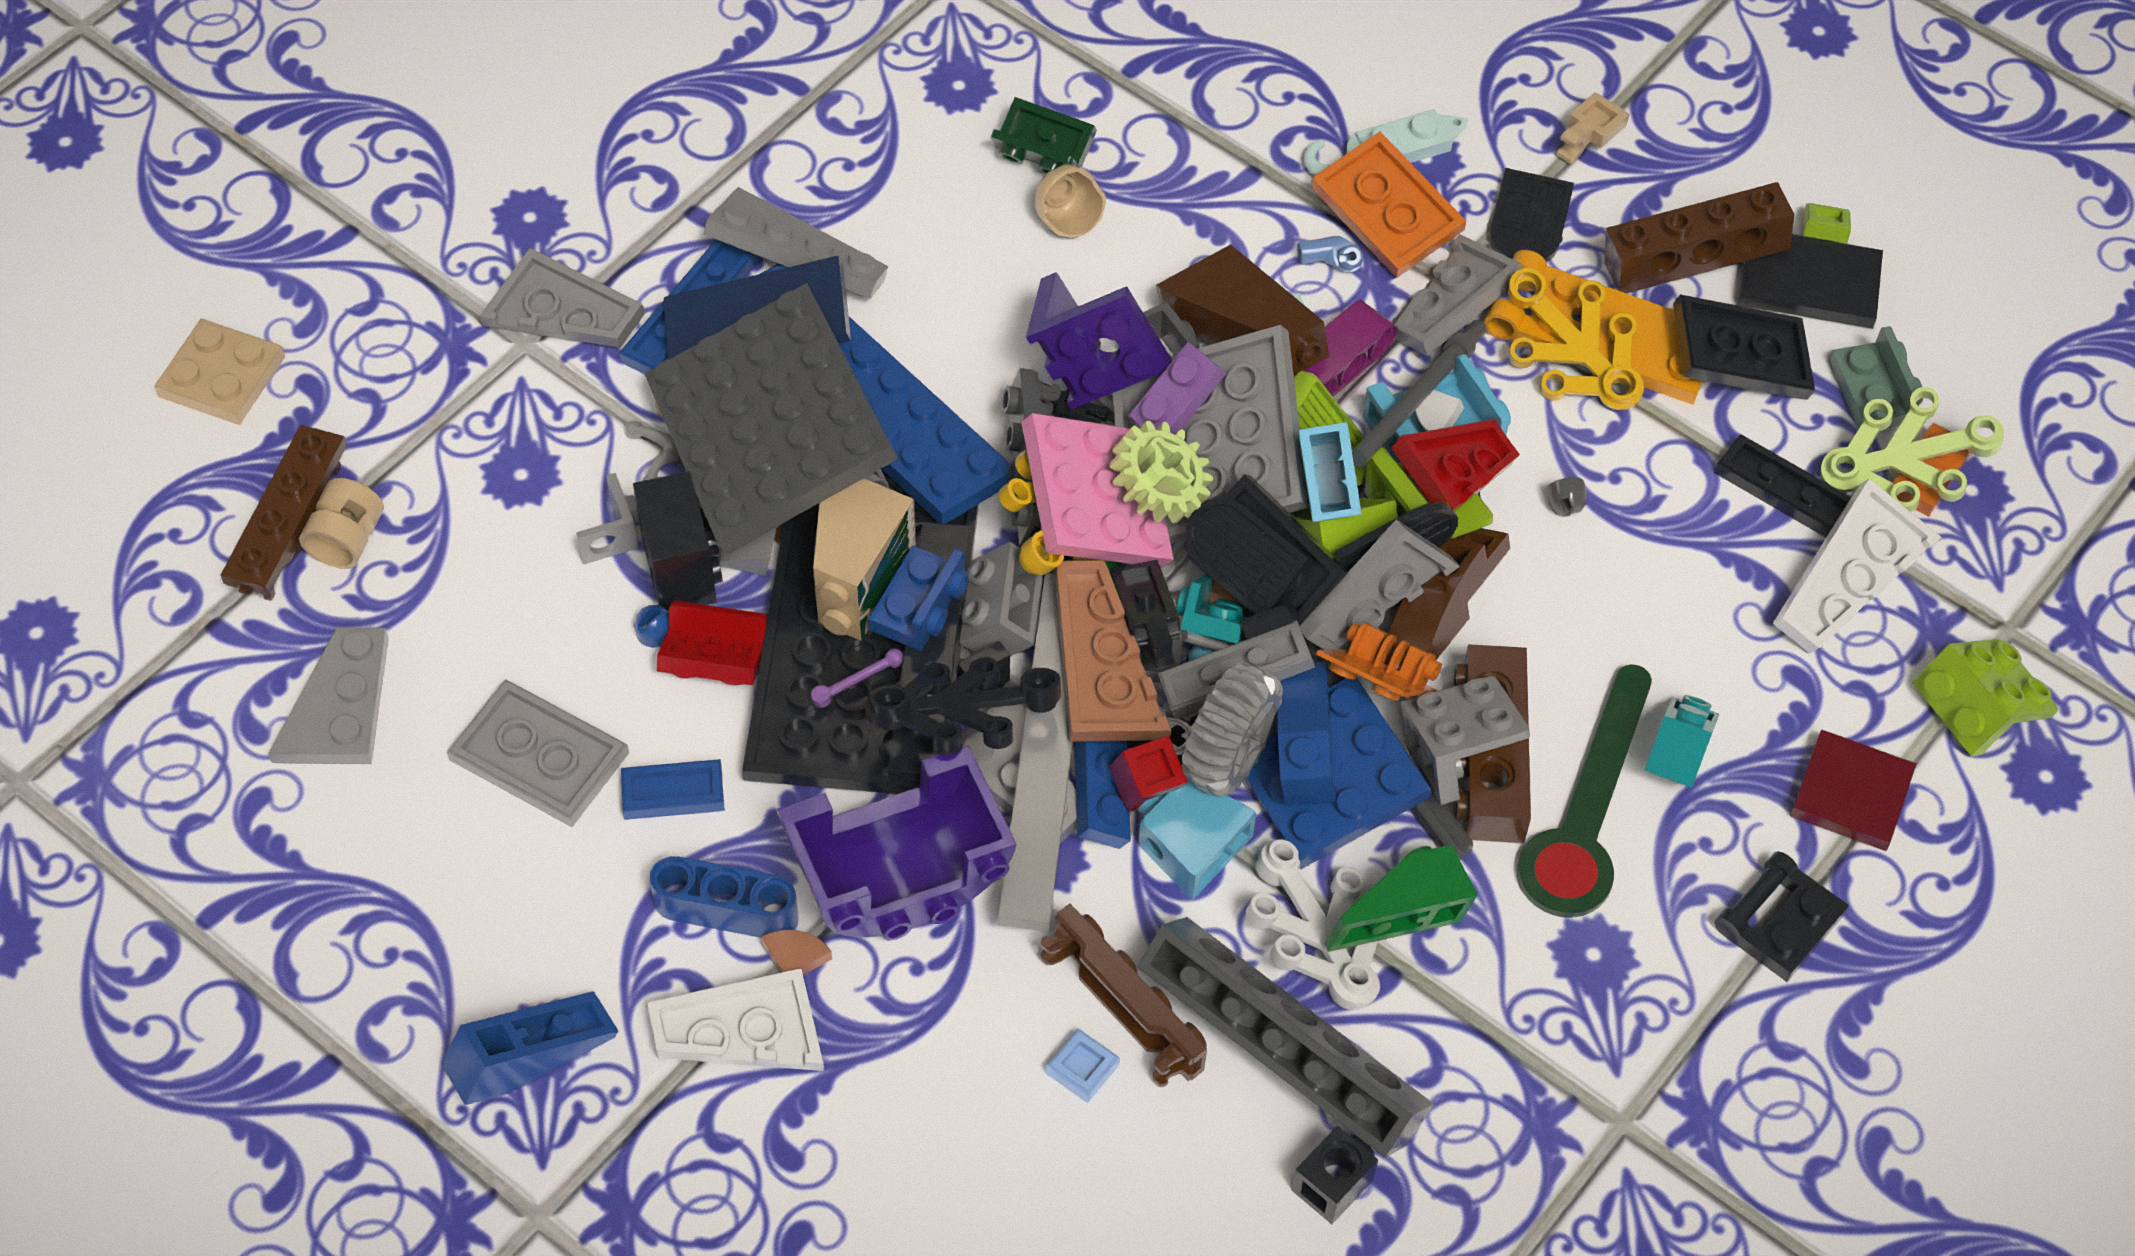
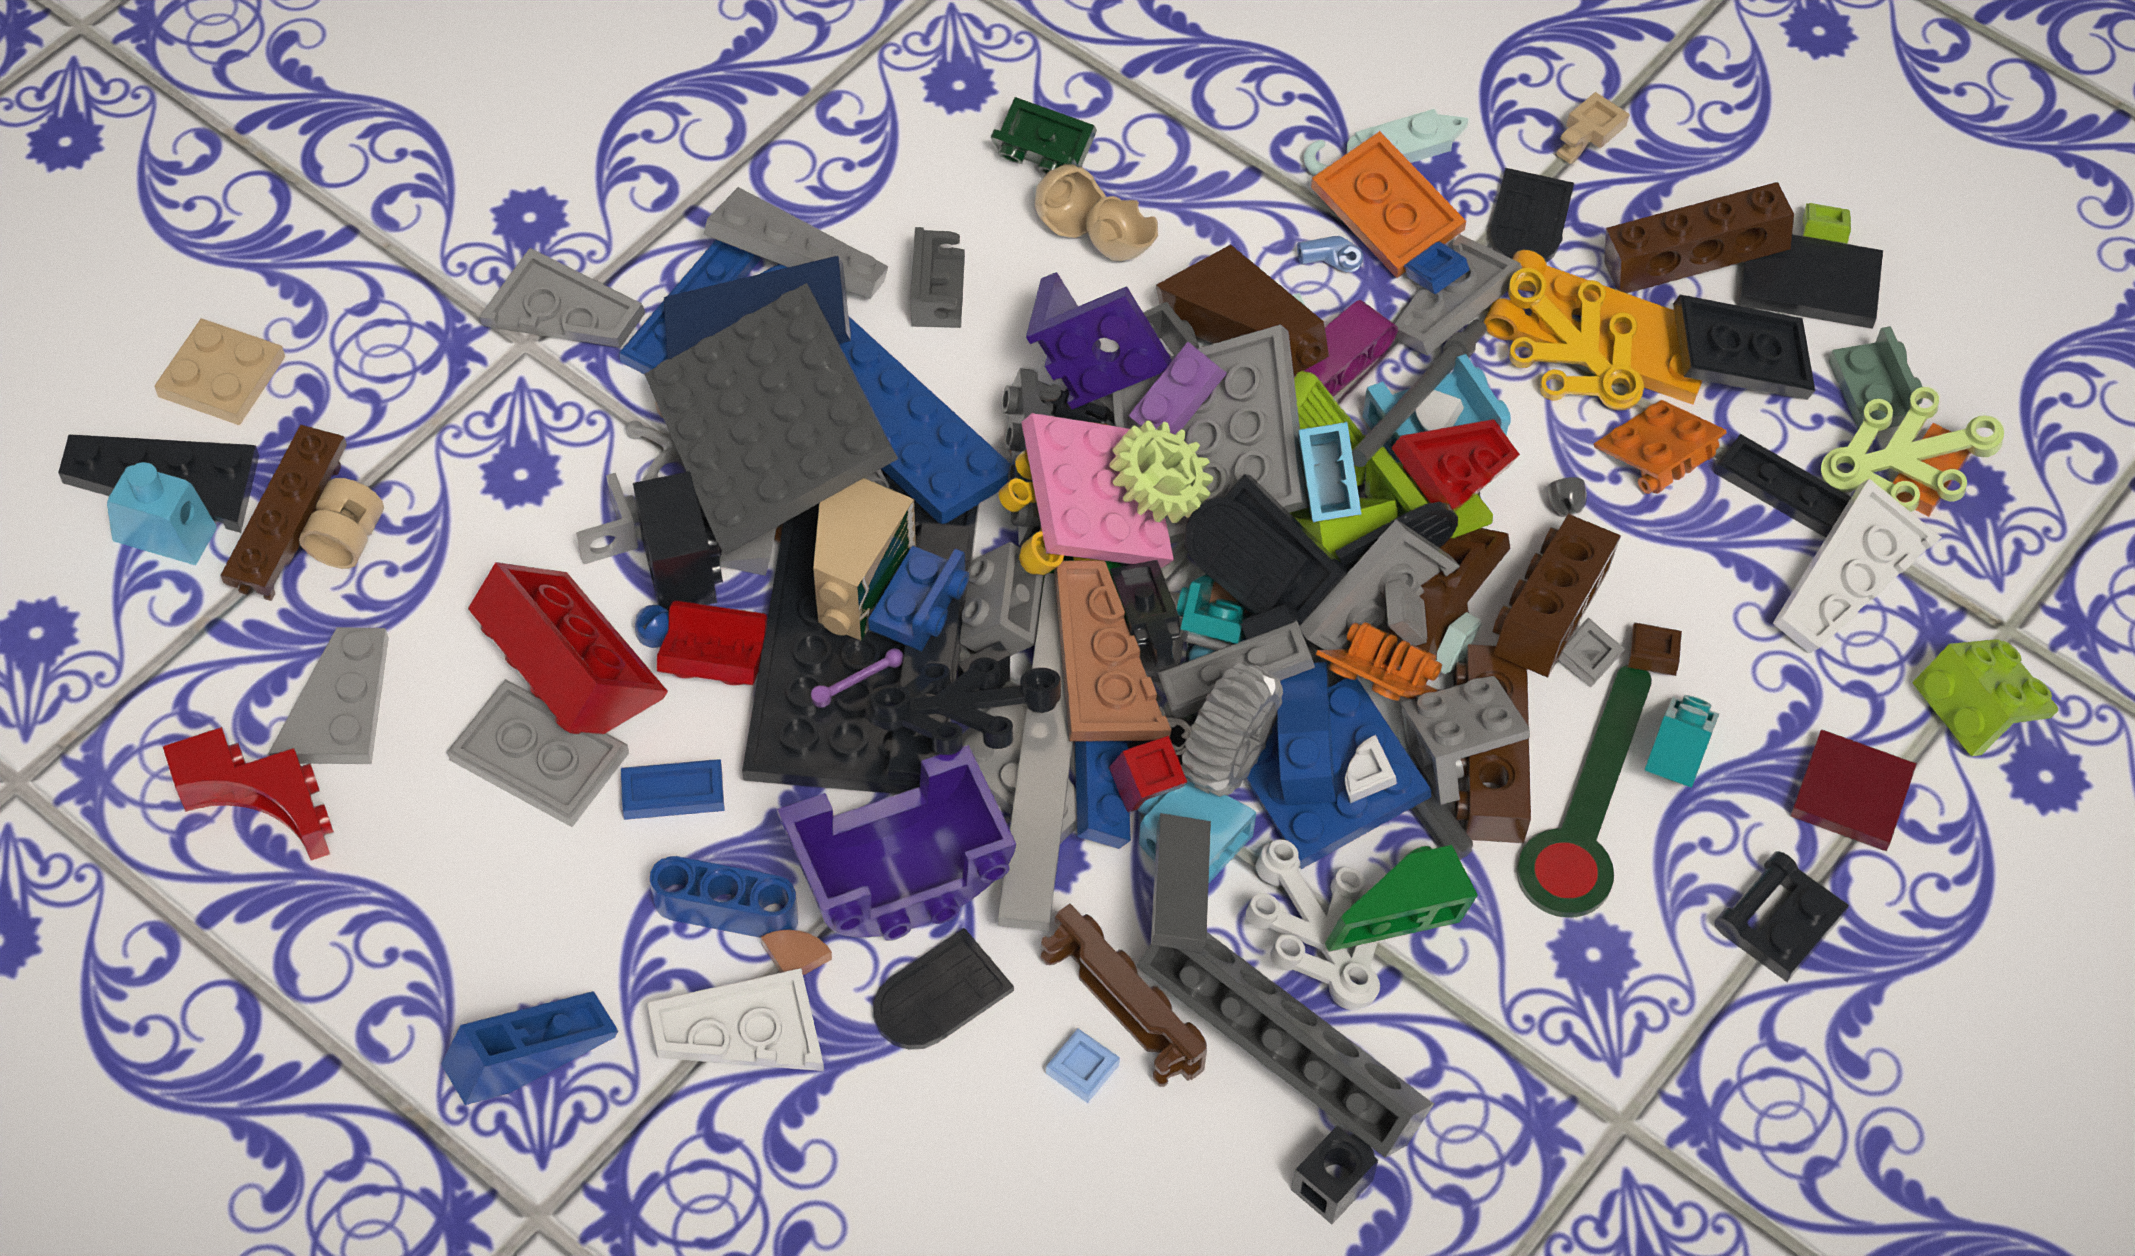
none -> black wing [58,434,259,533]
none -> medium azure torso [107,462,217,566]
none -> red arch [162,727,334,861]
none -> red slope [468,562,668,734]
none -> black window [873,928,1014,1050]
none -> dark grey hinge [910,227,965,328]
none -> tan hair [1086,196,1158,261]
none -> dark grey tile [1151,813,1211,953]
none -> white tile [1345,735,1397,803]
none -> light grey tile [1385,579,1427,646]
none -> blue tile [1404,241,1470,294]
none -> light aqua tile [1436,612,1481,674]
none -> reddish brown brick [1492,513,1622,678]
none -> light grey tile [1558,617,1625,687]
none -> orange hinge [1594,400,1727,494]
none -> reddish brown tile [1628,622,1682,676]

